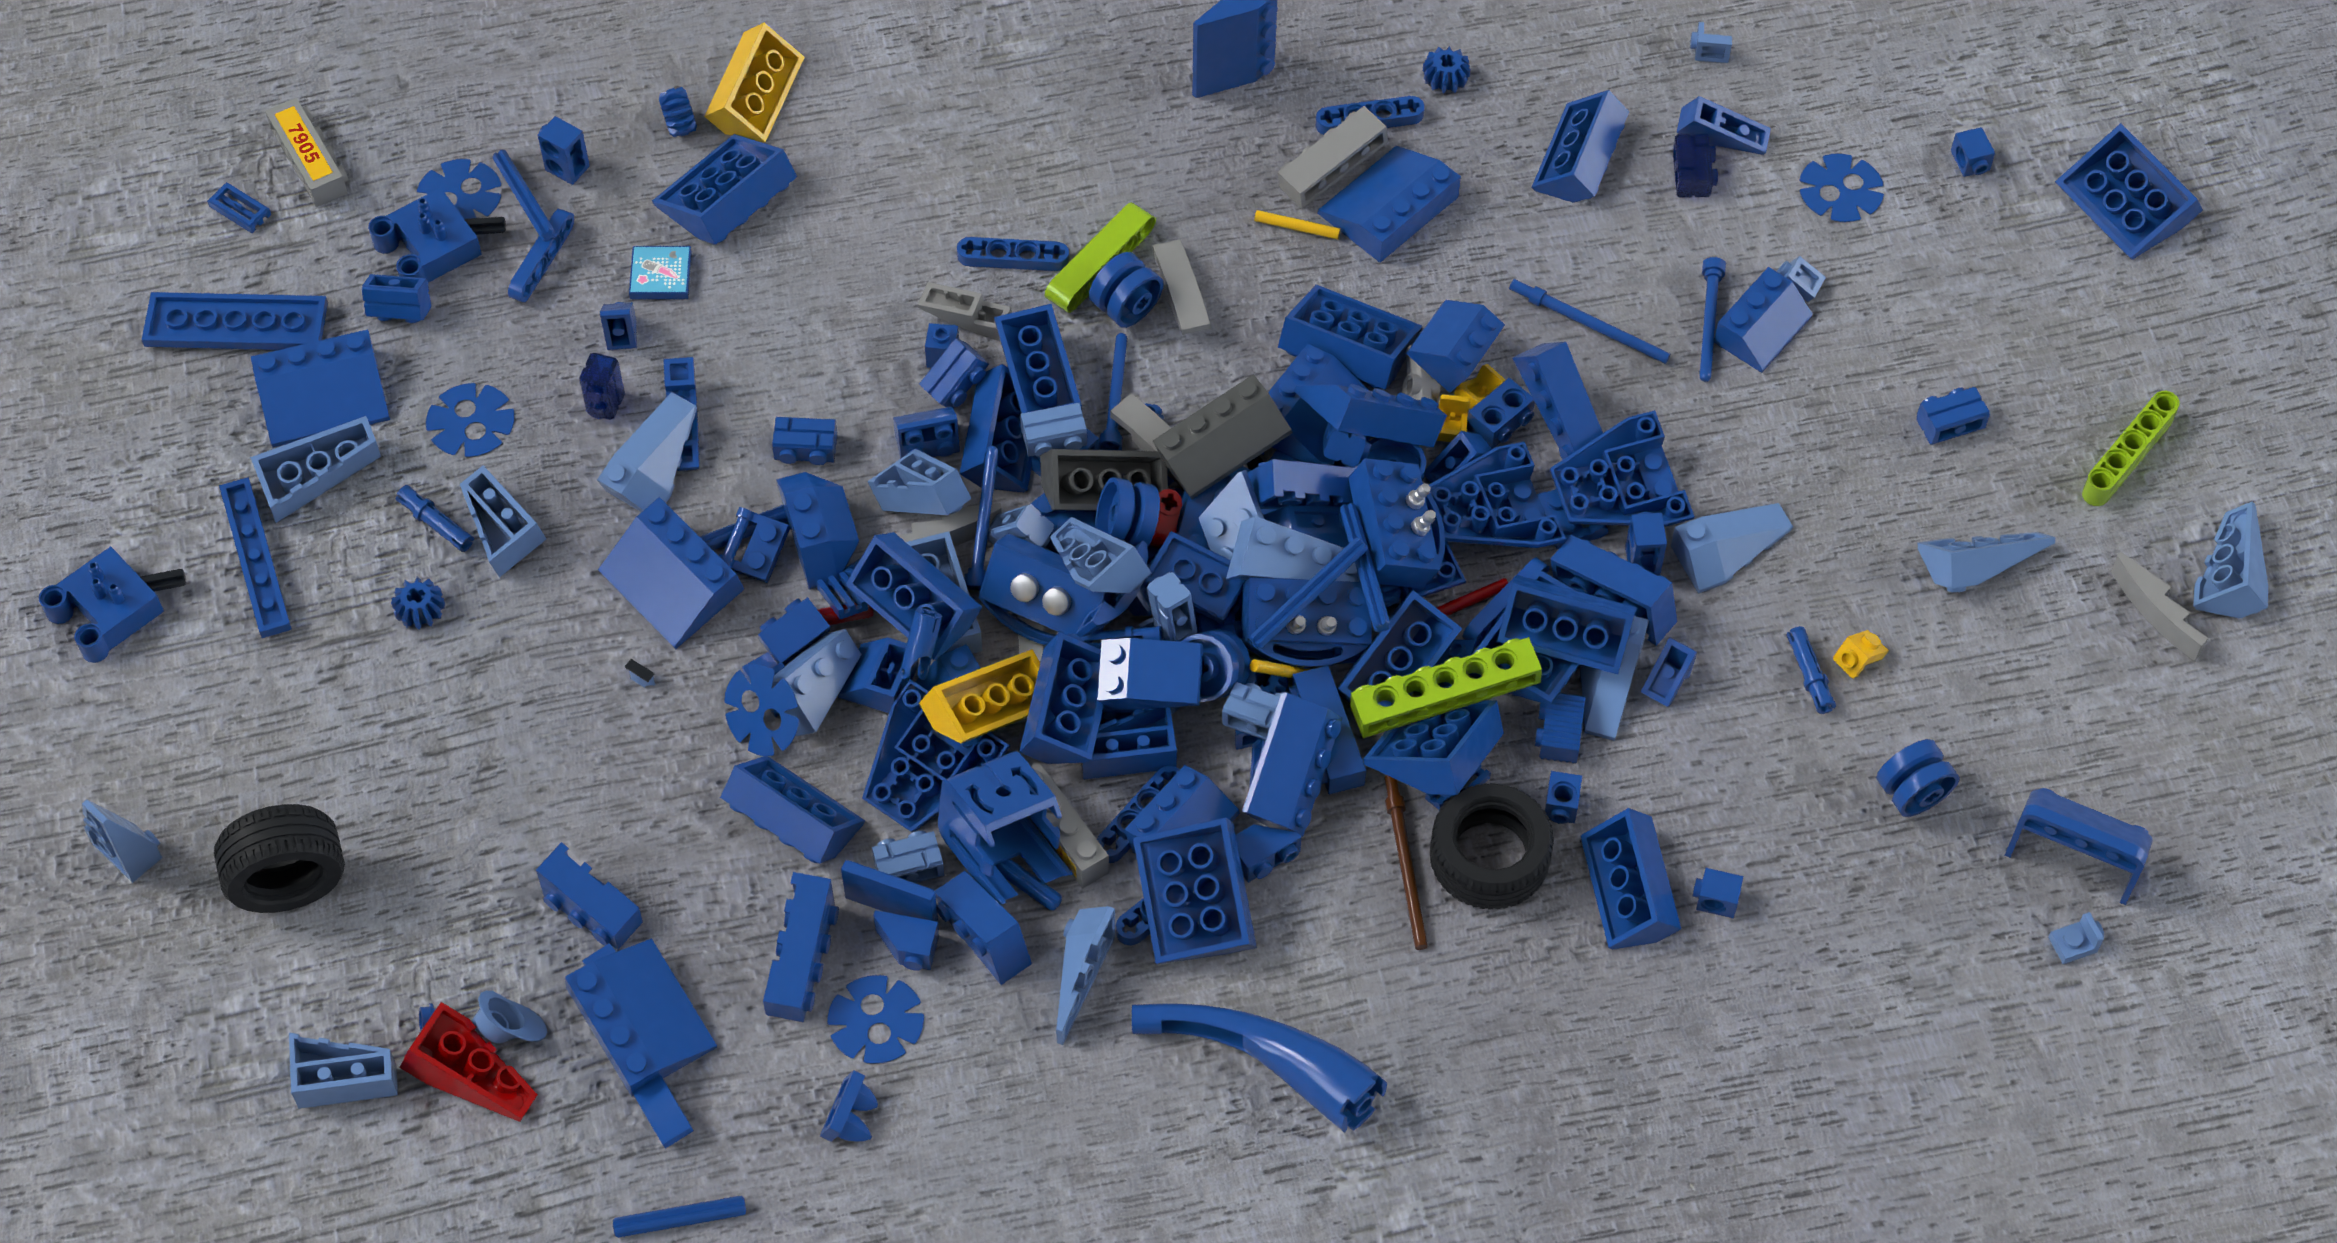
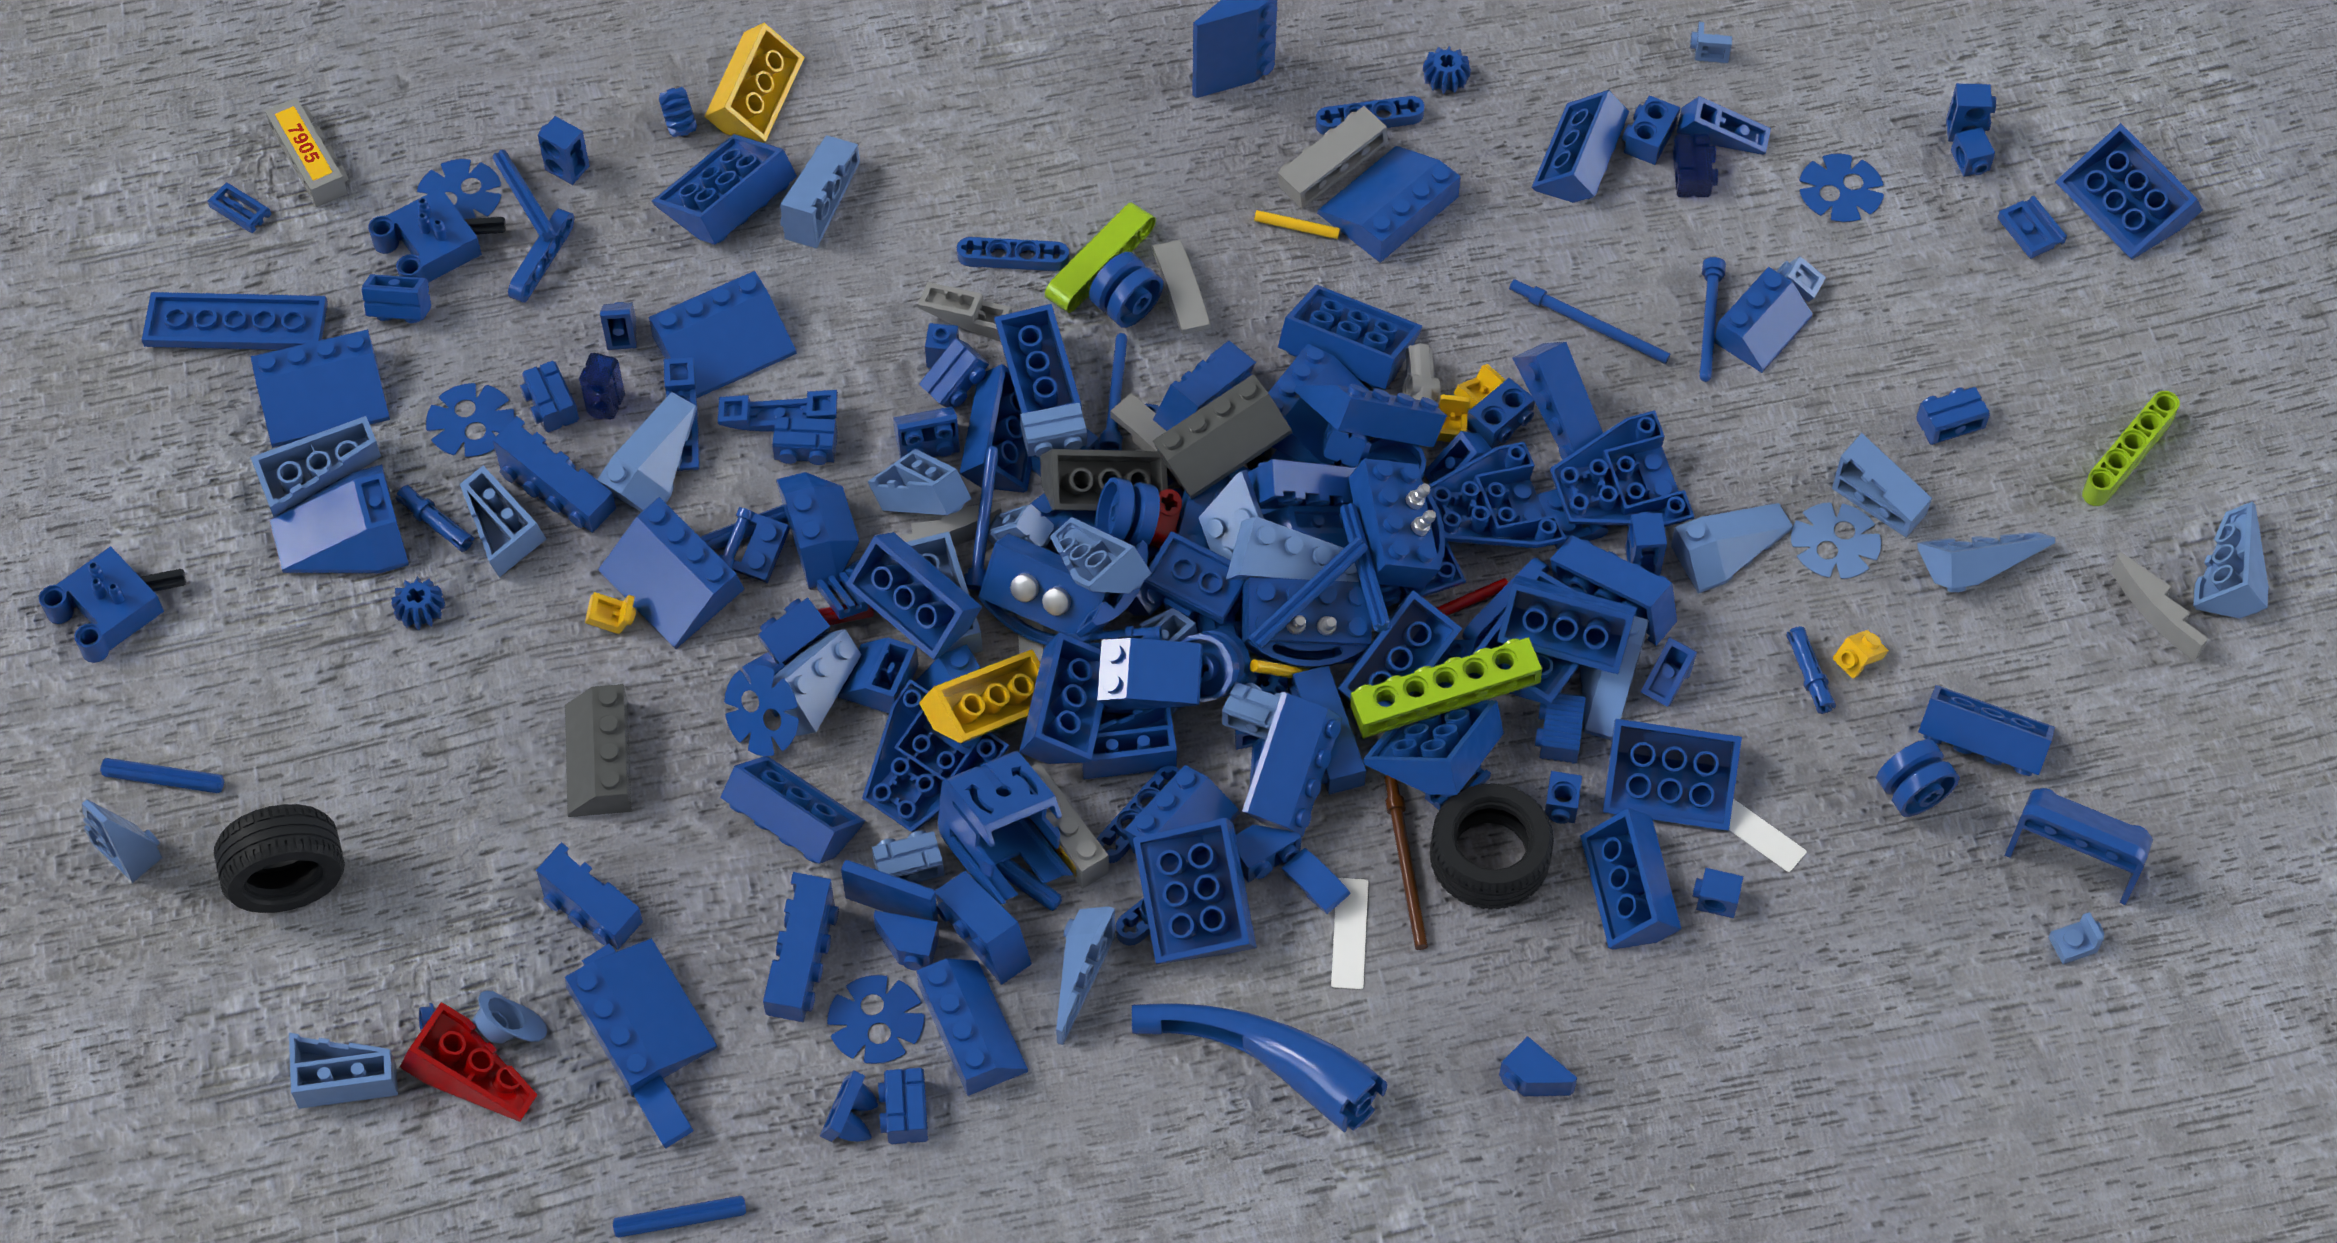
blue plate [219,477,292,638] -> none
black piece [624,659,655,688] -> none
tile [629,246,692,299] -> none
blue piece [900,608,943,680] -> none
medium blue brick [1147,572,1197,642] -> none
blue slope [1406,300,1505,393] -> none
none -> blue axle [100,758,224,793]
none -> blue wedge [270,464,409,573]
none -> blue wedge [493,416,616,533]
none -> blue brick [520,360,579,433]
none -> dark grey slope [565,684,632,817]
none -> yellow bracket [585,592,636,634]
none -> blue slope [649,271,797,398]
none -> blue slope [718,390,838,431]
none -> medium blue wedge [780,135,860,248]
none -> blue brick [878,1068,928,1144]
none -> blue slope [916,958,1028,1096]
none -> blue wedge [1153,341,1256,431]
none -> blue slope [1282,848,1351,914]
none -> white sticker [1331,878,1368,989]
none -> blue slope [1499,1036,1577,1097]
none -> blue slope [1603,719,1742,831]
none -> blue brick [1622,95,1680,165]
none -> white sticker [1729,799,1807,872]
none -> medium blue piece [1791,502,1881,579]
none -> medium blue wedge [1832,433,1932,538]
none -> blue slope [1918,685,2055,776]
none -> blue brick [1946,83,1996,142]
none -> blue plate [1997,196,2067,259]

